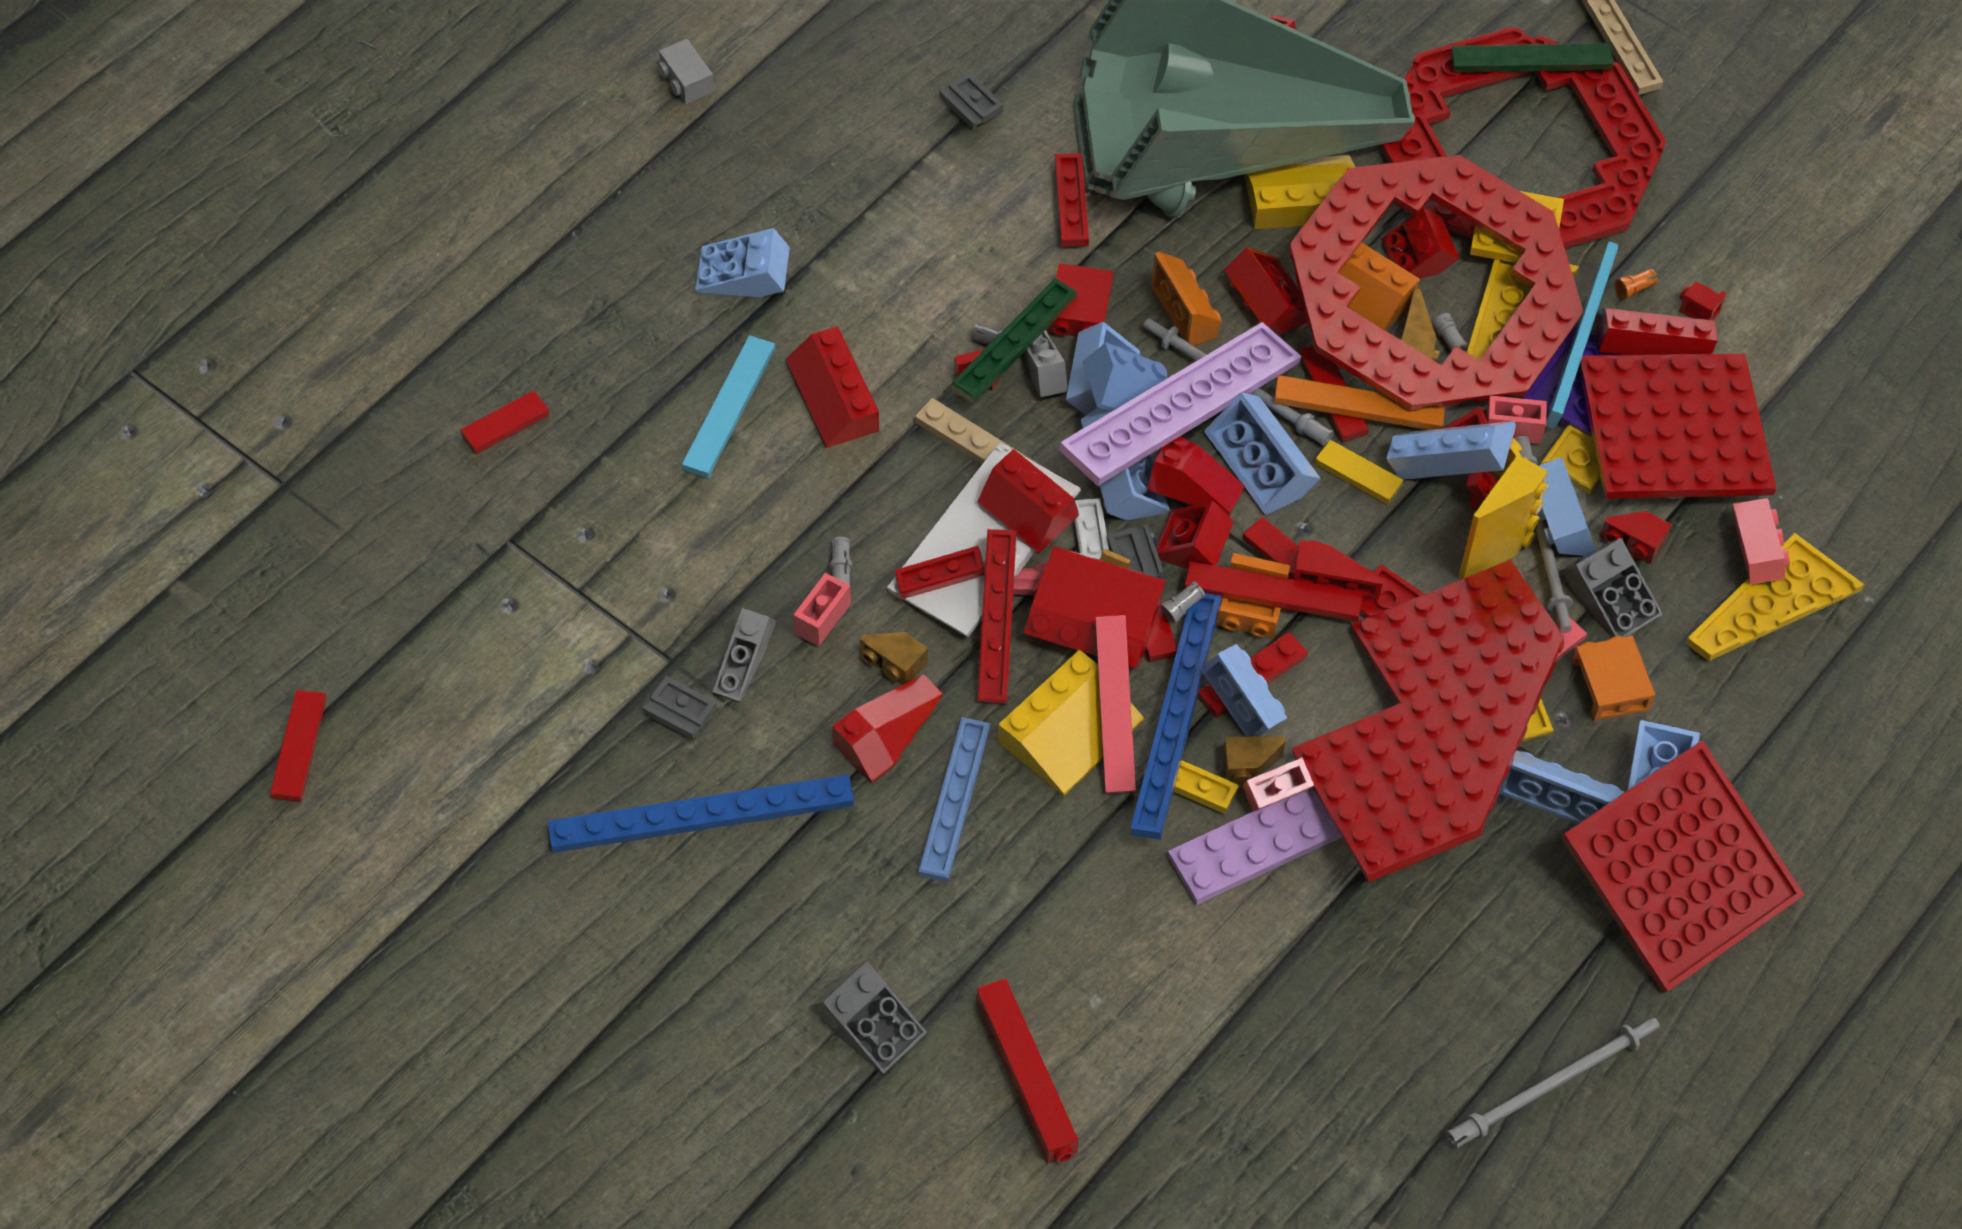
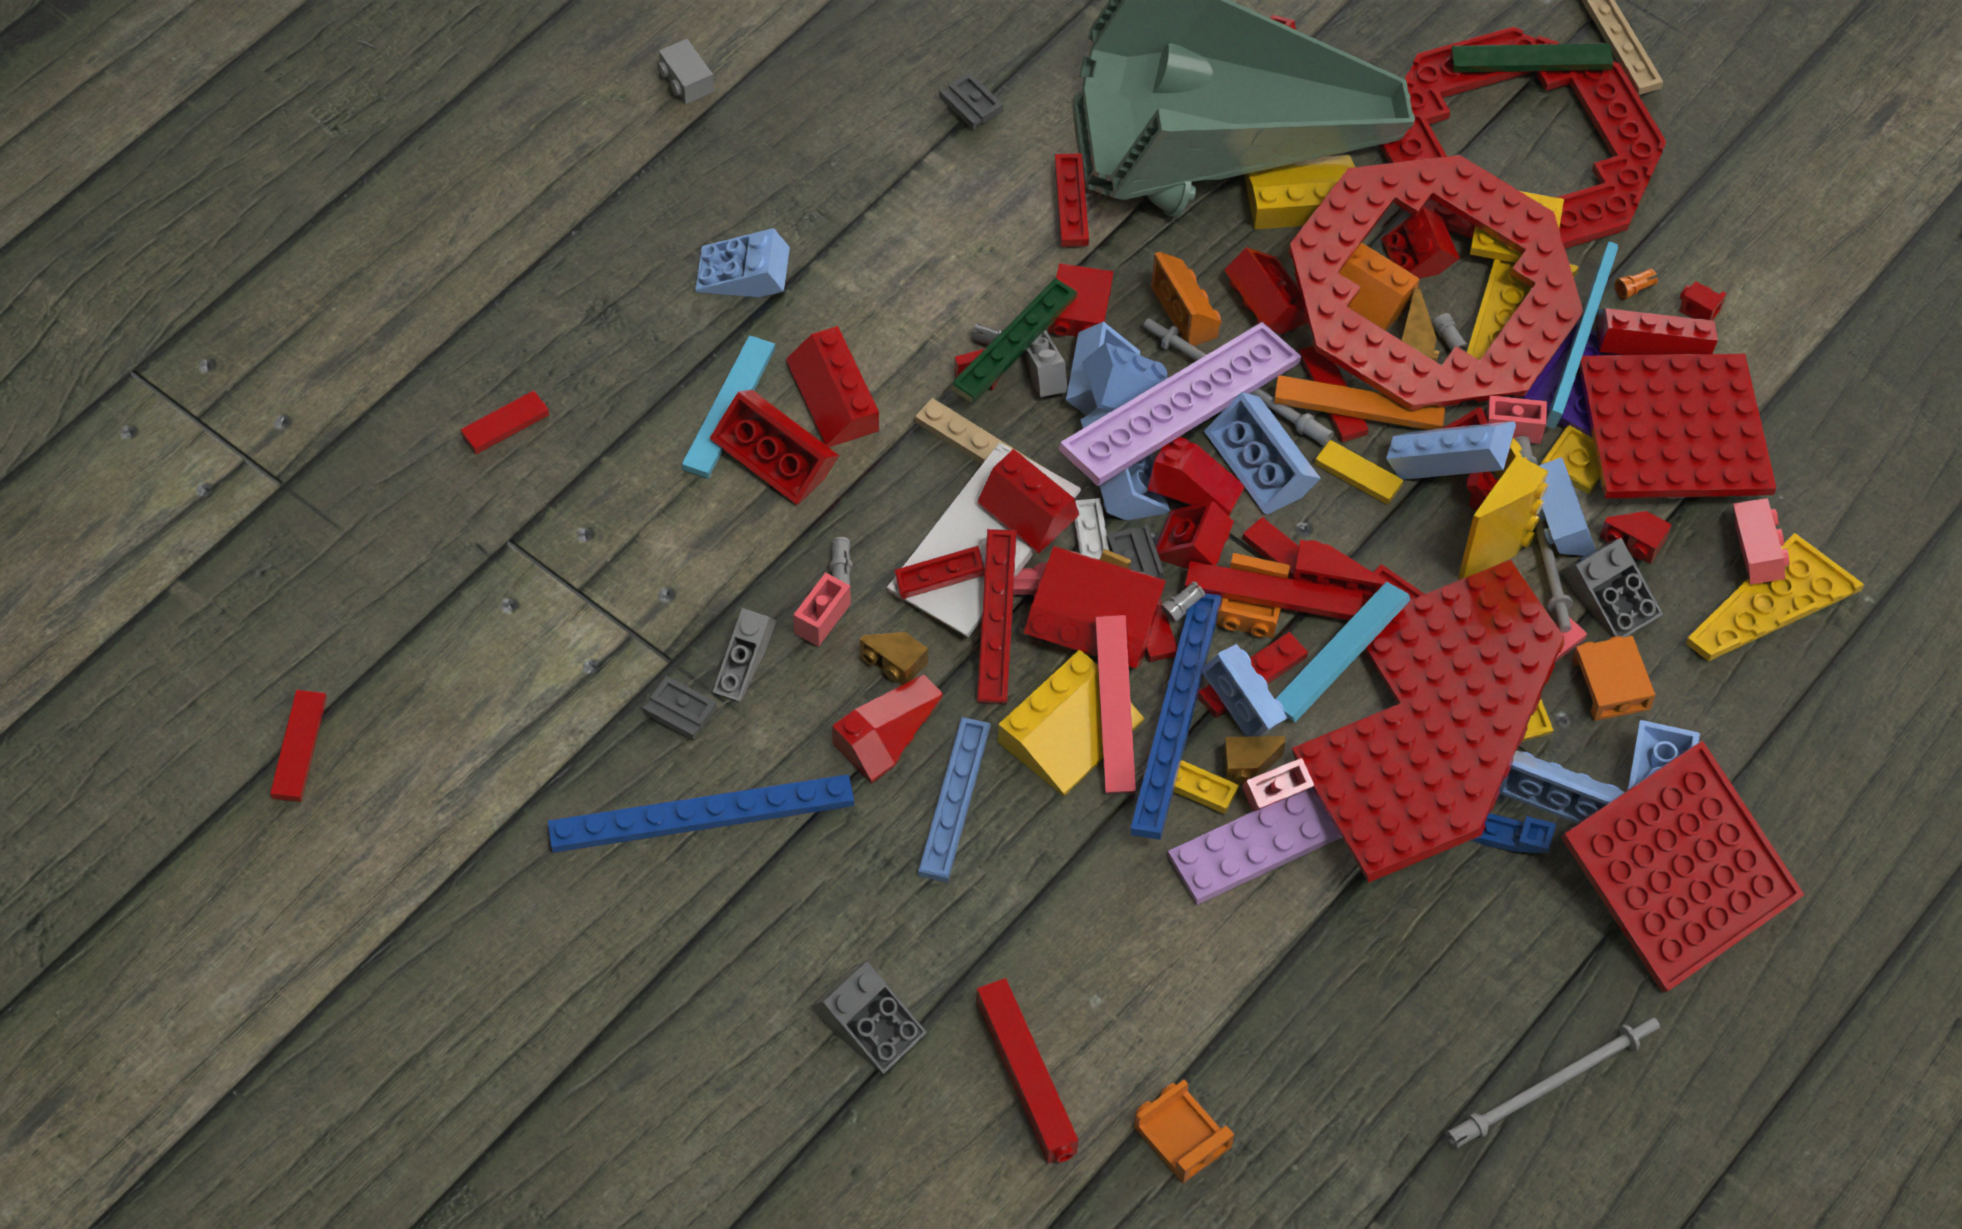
none -> red slope [710,390,840,505]
none -> orange panel [1134,1079,1234,1184]
none -> medium azure tile [1276,582,1411,722]
none -> blue slope [1470,813,1556,853]

